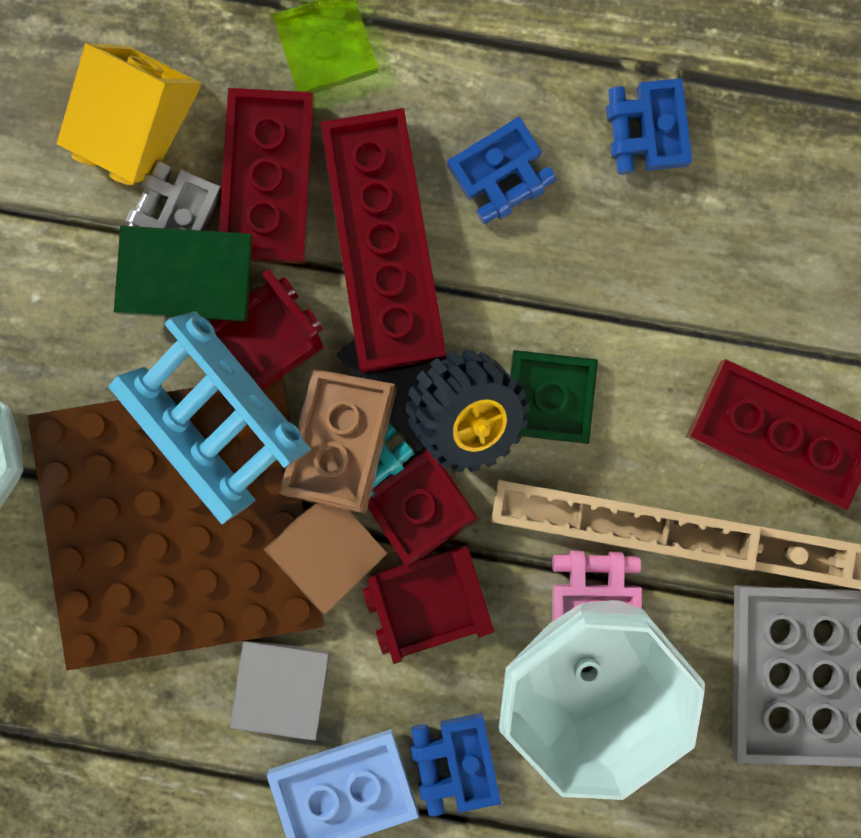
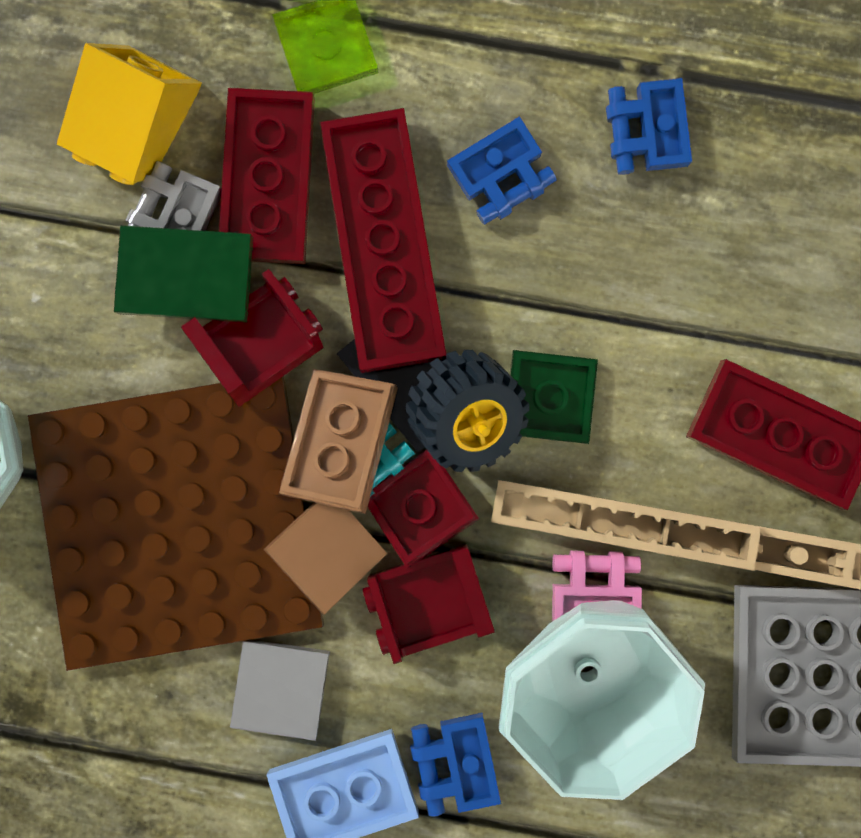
medium azure fence [108,311,311,524] -> none

